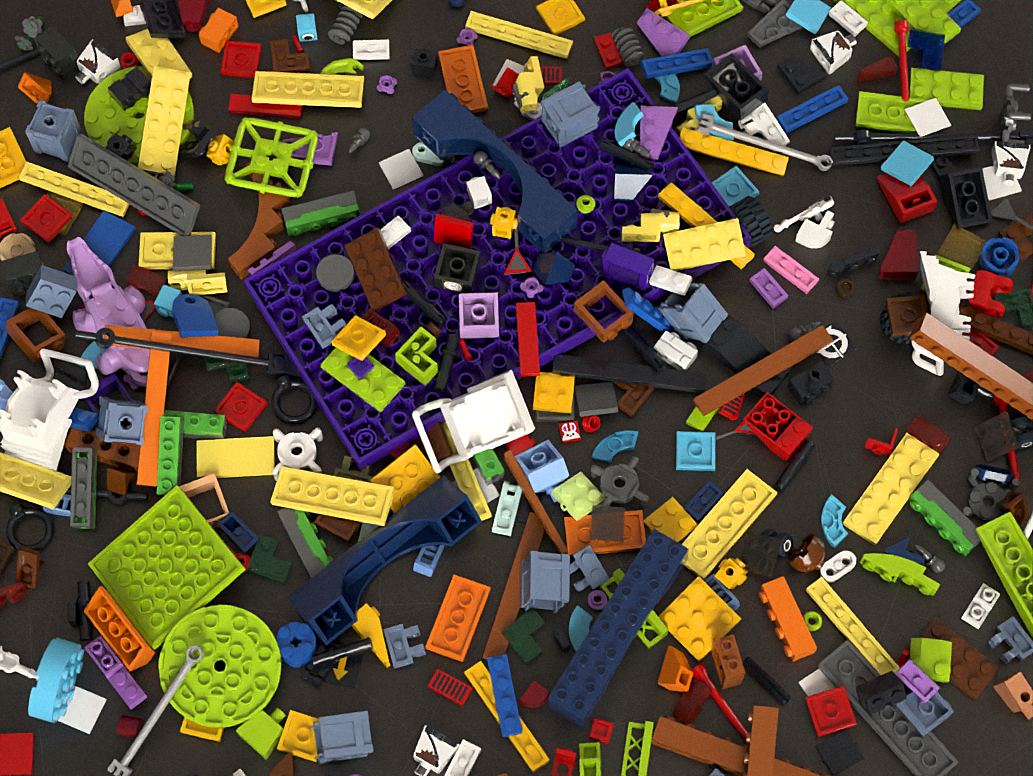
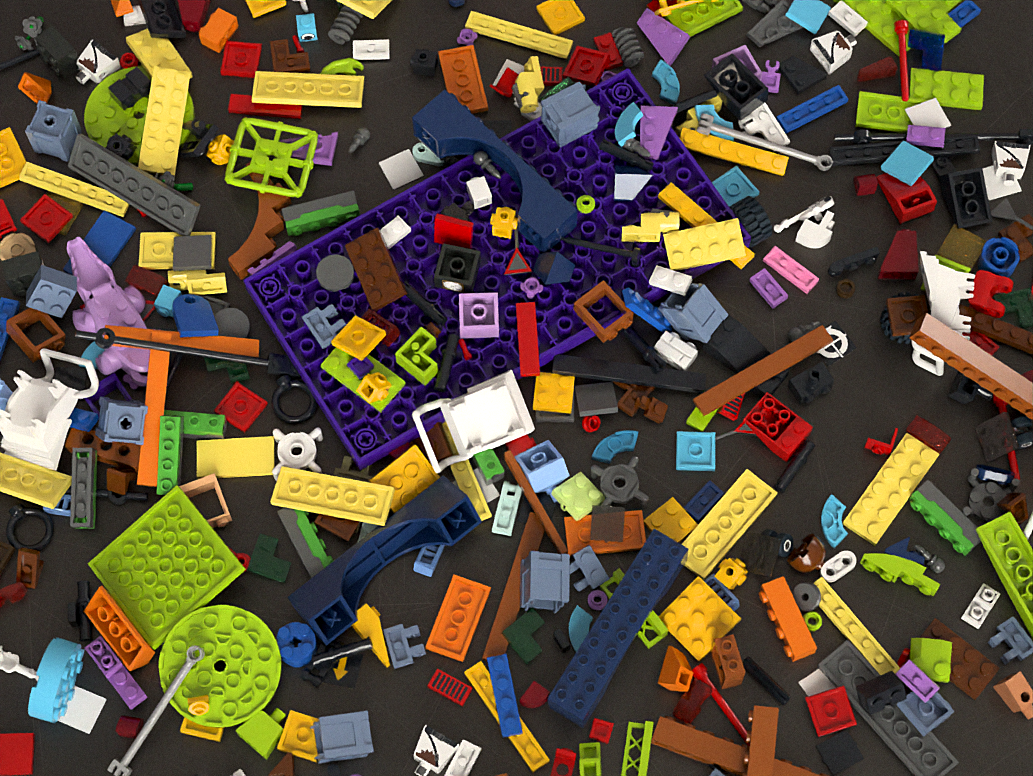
dark blue slope [217,511,259,553] -> none
medium lavender plate [377,75,397,94] -> none
tile [558,420,581,444] -> none
dark purple window [601,243,654,291] -> none
blue plate [640,48,713,79] -> none
dark grey plate [1000,83,1031,144] -> none
none -> yellow plate [187,695,209,716]
none -> yellow brick [356,372,392,404]
none -> red plate [563,46,611,86]
none -> reddish brown plate [634,395,668,424]
none -> medium lavender plate [761,60,781,93]
none -> dark grey piece [792,582,821,612]
none -> dark red brick [853,174,878,196]
none -> medium lavender plate [906,125,945,148]

